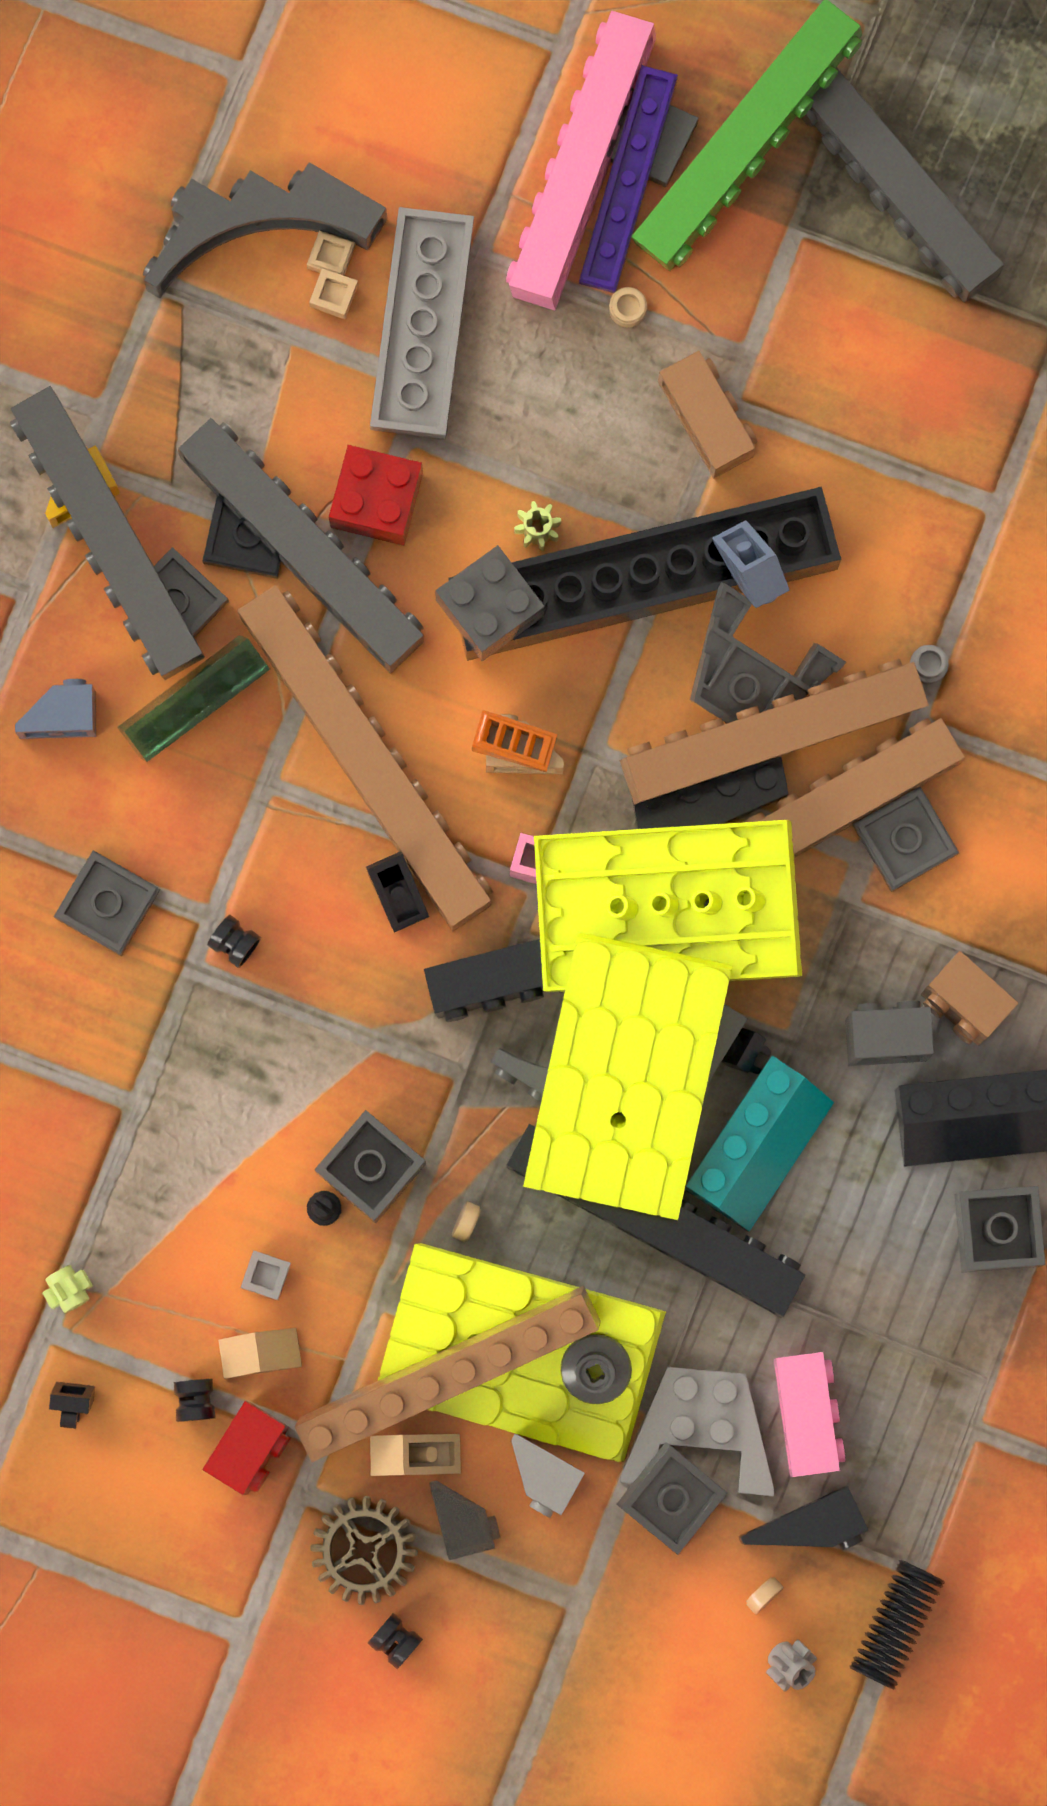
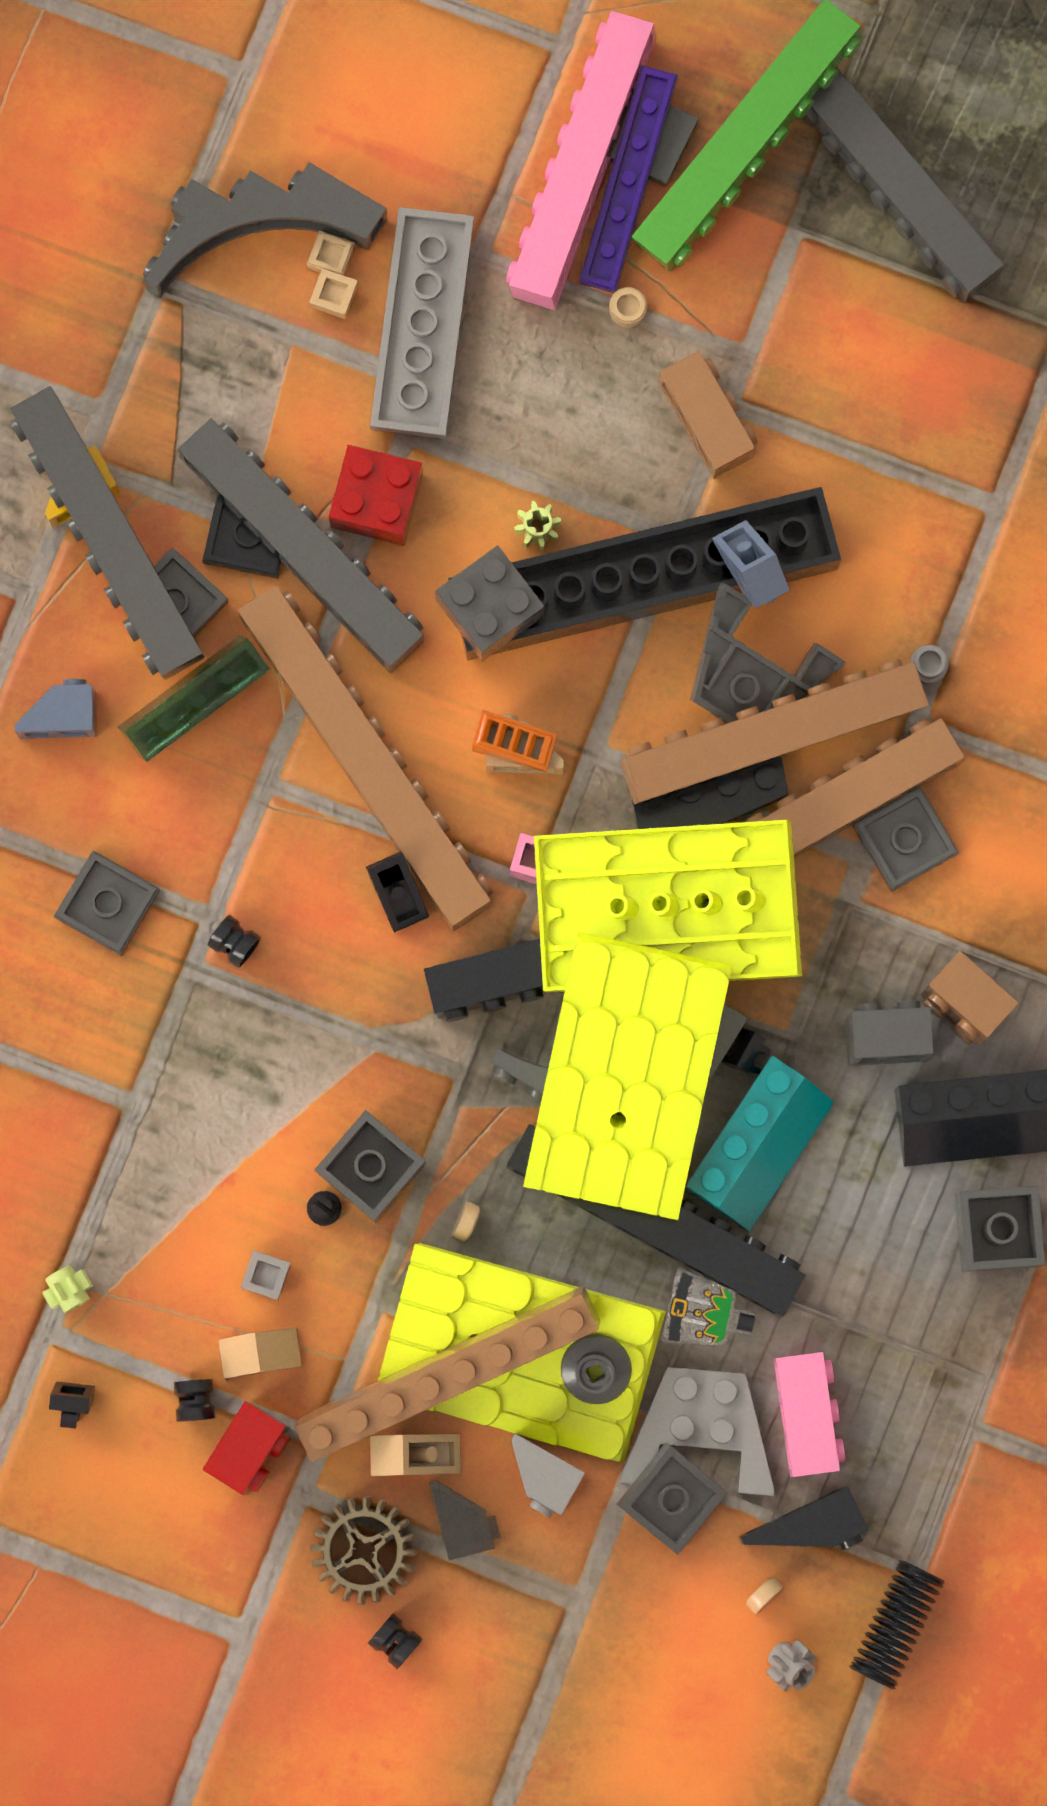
none -> torso [660,1268,756,1347]

